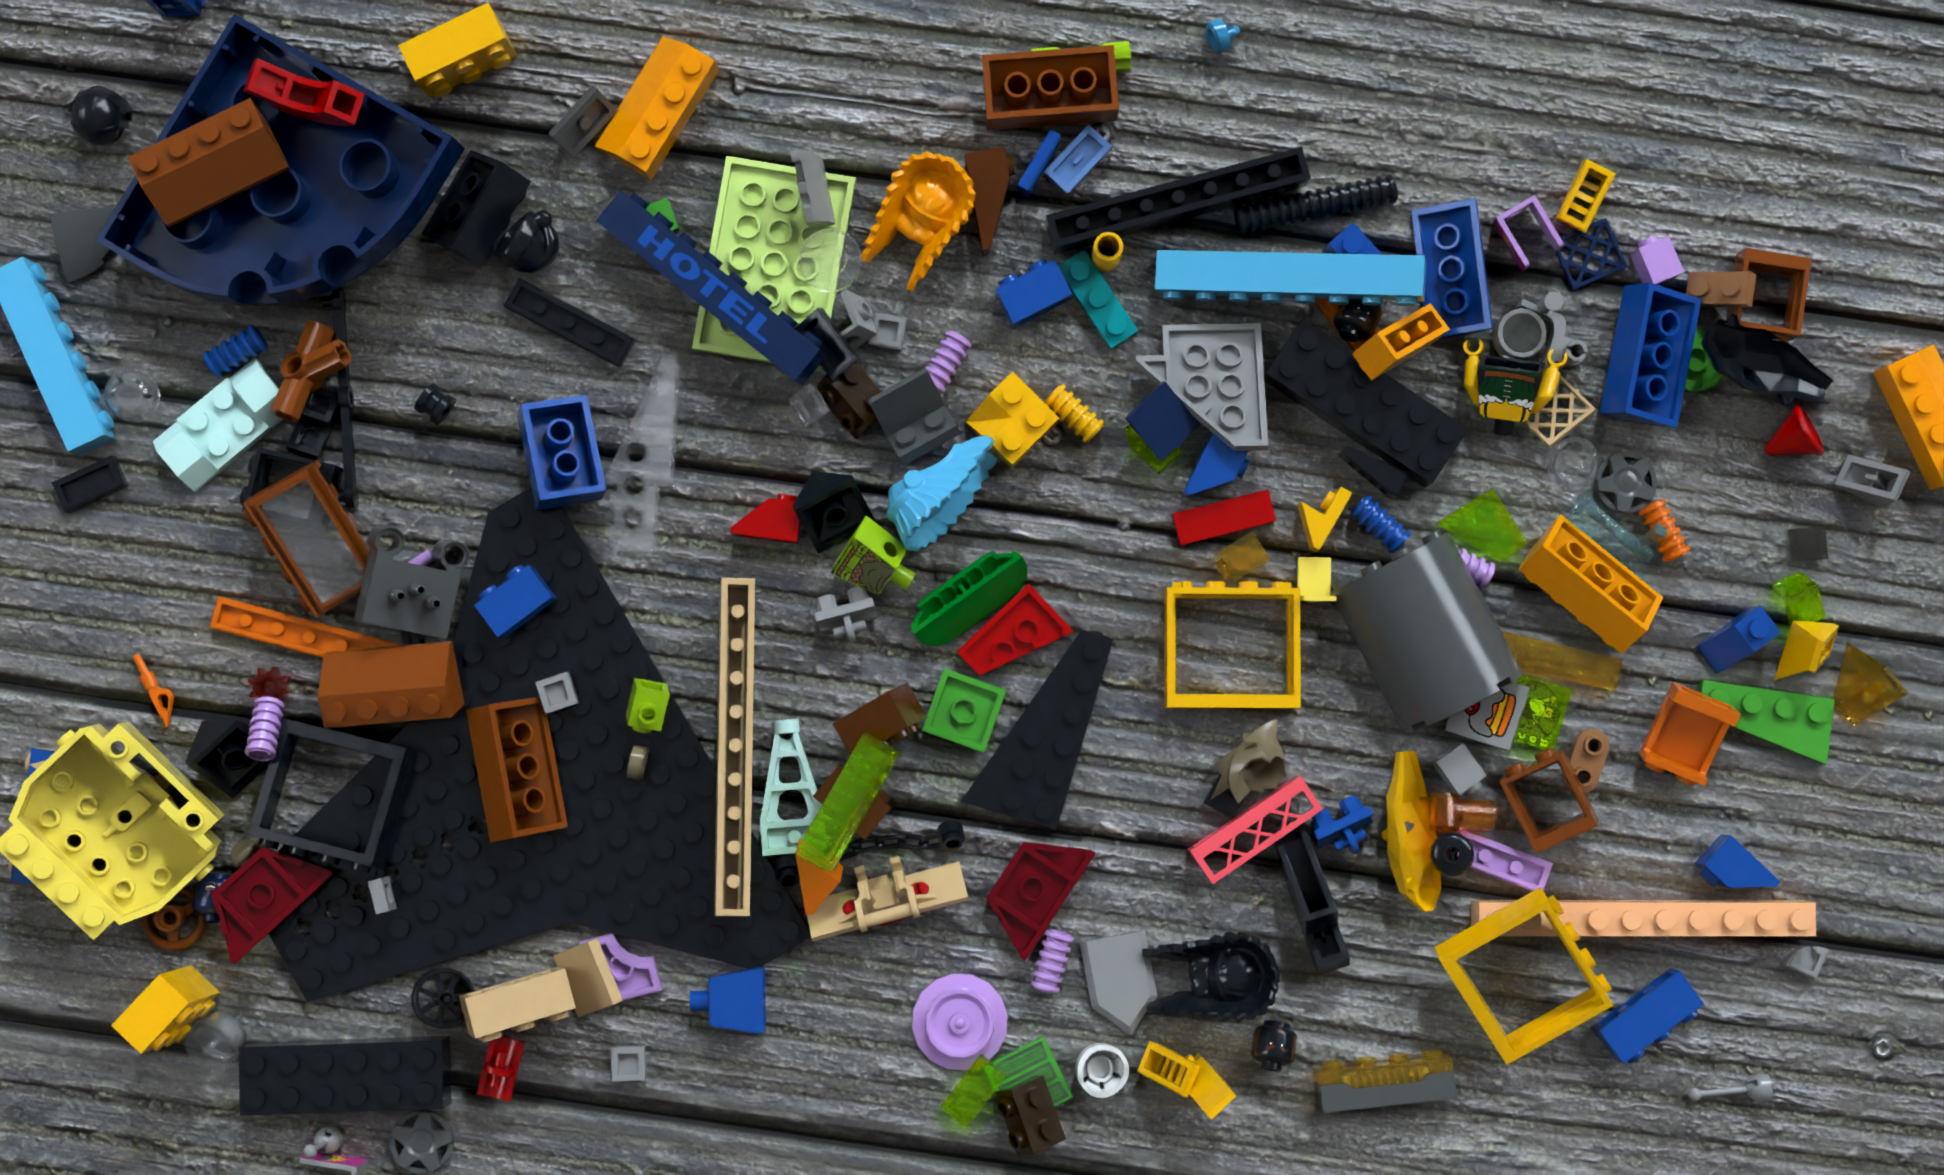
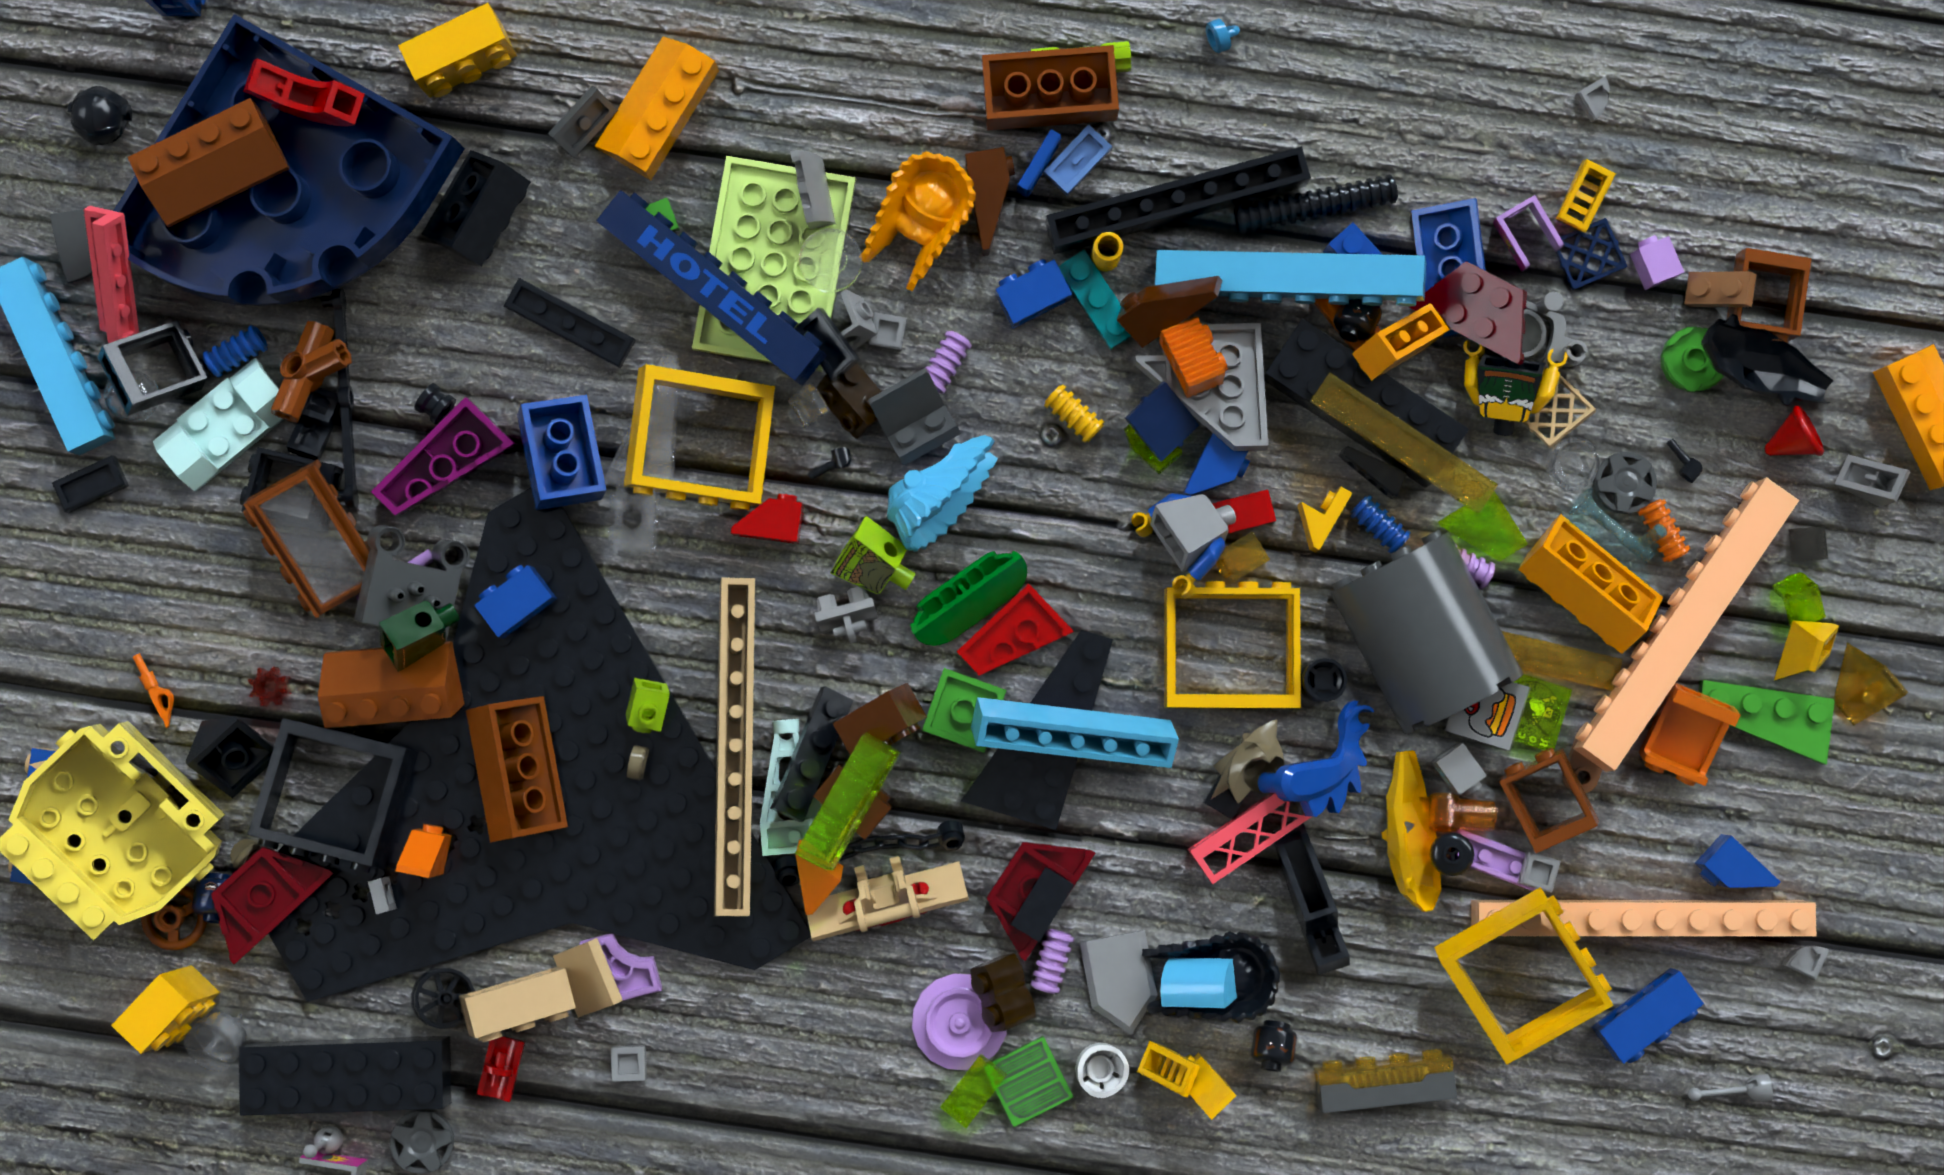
orange tile [209,596,403,658] -> none
lavender piece [245,696,285,761] -> none
black piece [497,210,560,273] -> none
light grey plate [535,672,579,714] -> none
blue torso [690,966,766,1033] -> none
black slope [793,471,876,554] -> none
yellow slope [965,371,1059,469] -> none
dark brown bracket [995,1075,1066,1155] -> none
light yellow bracket [1297,557,1337,602] -> none
blue hips [1311,795,1373,855] -> none
blue slope [1599,282,1702,428] -> none
blue slope [1696,605,1781,673] -> none
none -> coral fence [84,206,139,343]
none -> black window [98,320,208,416]
none -> magenta wedge [371,397,517,516]
none -> dark green torso [379,600,460,672]
none -> orange slope [395,824,452,878]
none -> yellow window [623,364,775,511]
none -> black plate [770,686,854,822]
none -> black hand [808,447,852,480]
none -> dark brown brick [970,953,1036,1032]
none -> medium azure brick [971,697,1179,768]
none -> black tile [1011,867,1074,942]
none -> reddish brown slope [1117,276,1223,348]
none -> light grey torso [1131,493,1236,599]
none -> orange brick [1159,316,1228,398]
none -> medium azure brick [1160,958,1237,1008]
none -> blue animal [1258,701,1374,817]
none -> black wheel [1301,658,1347,702]
none -> clear yellow plate [1310,372,1498,514]
none -> wing [1409,261,1527,365]
none -> light grey tile [1517,851,1561,893]
none -> light nougat brick [1573,477,1800,772]
none -> light grey tile [1575,76,1610,123]
none -> black hand [1667,438,1703,483]

